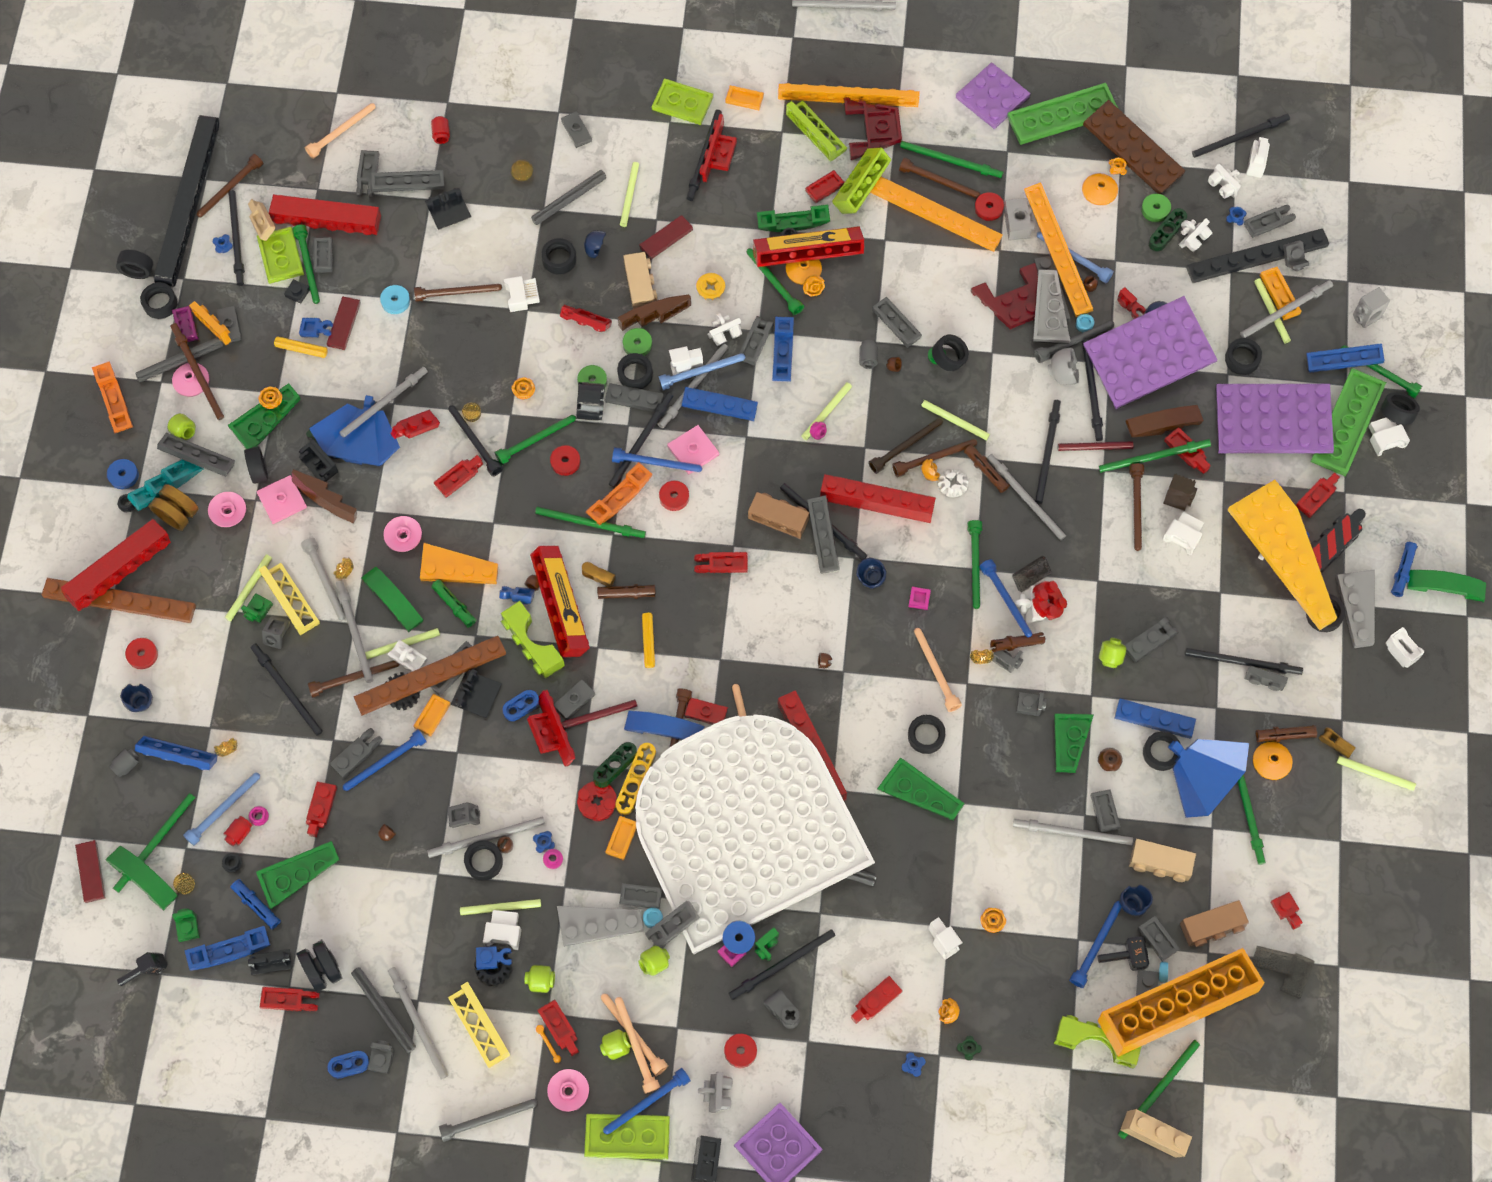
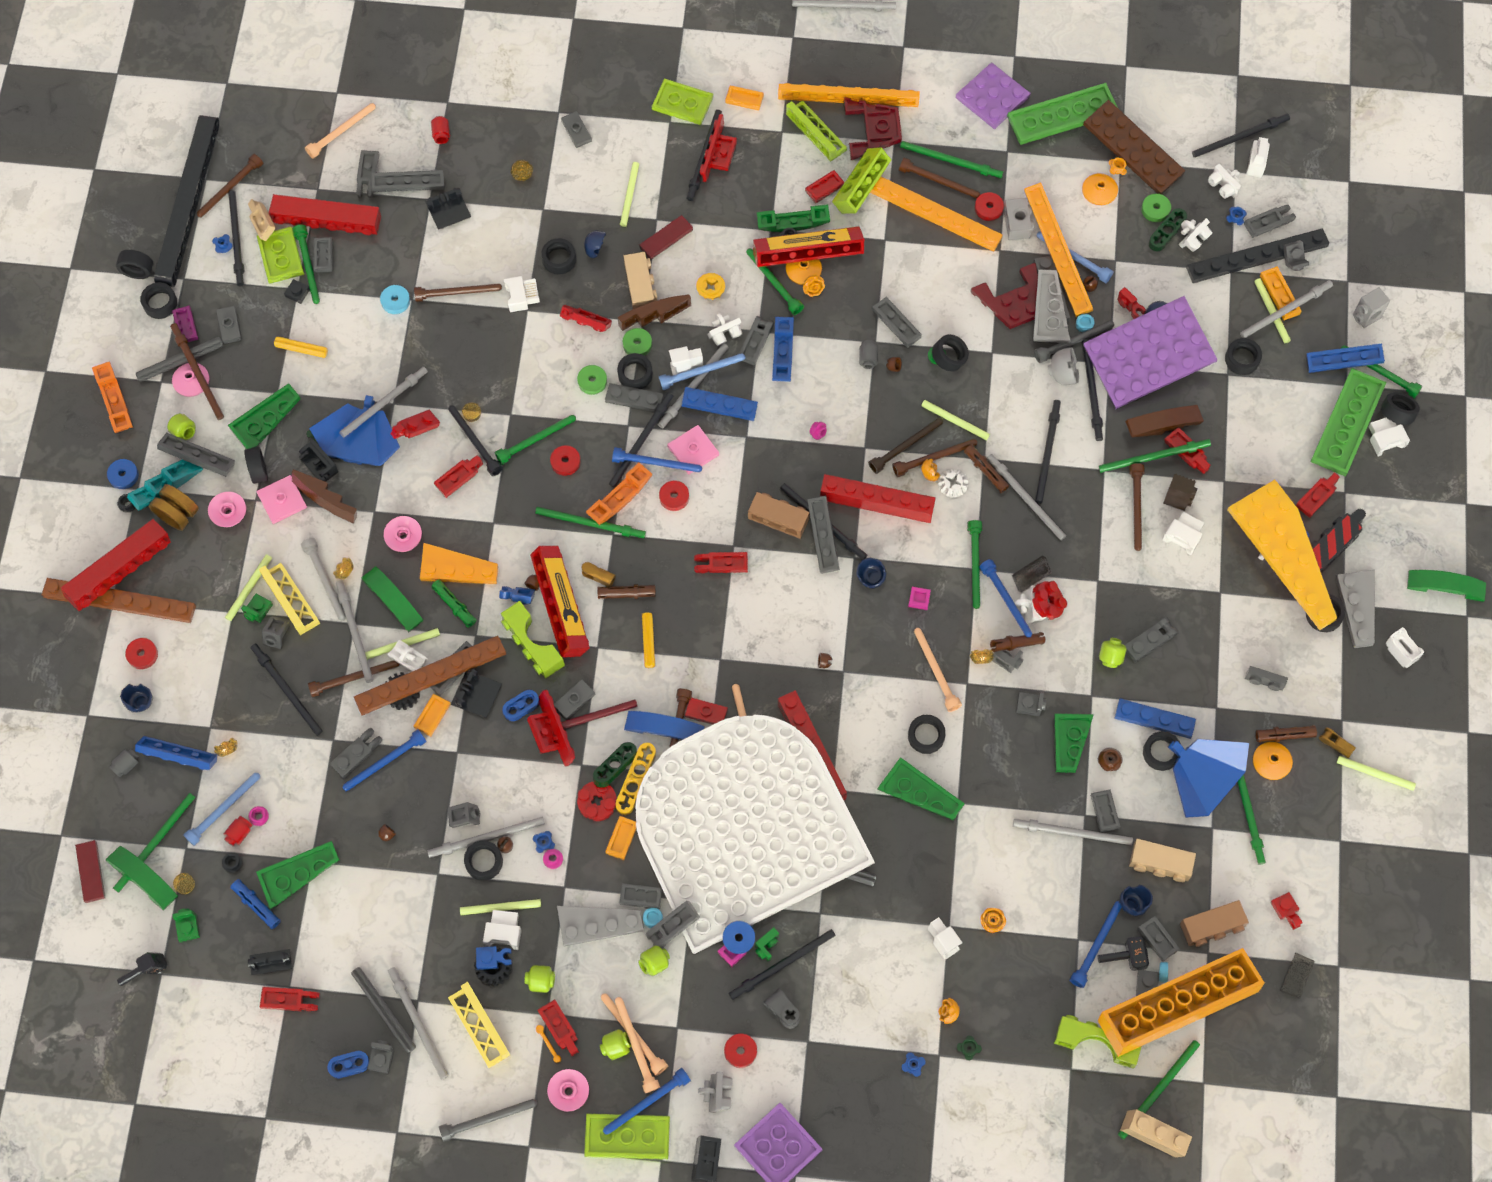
blue slope [185,926,270,971] -> none
light orange plate [189,301,231,345] -> none
light orange plate [258,387,282,409] -> none
black wheel [296,939,343,993] -> none
blue plate [299,318,333,338] -> none
red hinge [306,781,337,838] -> none
dark red tile [327,296,361,350] -> none
light orange plate [512,377,535,399] -> none
dark grey axle [531,170,606,225] -> none
black brick [576,382,605,421] -> none
yellowish green bar [801,382,852,440] -> none
red hinge [851,976,903,1024] -> none
dark red bar [1058,441,1133,451] -> none
black bar [1185,648,1303,675] -> none
medium lavender plate [1216,384,1334,453] -> none
clear smoke plate [1252,946,1298,976] -> none
blue pin [1391,542,1418,597] -> none

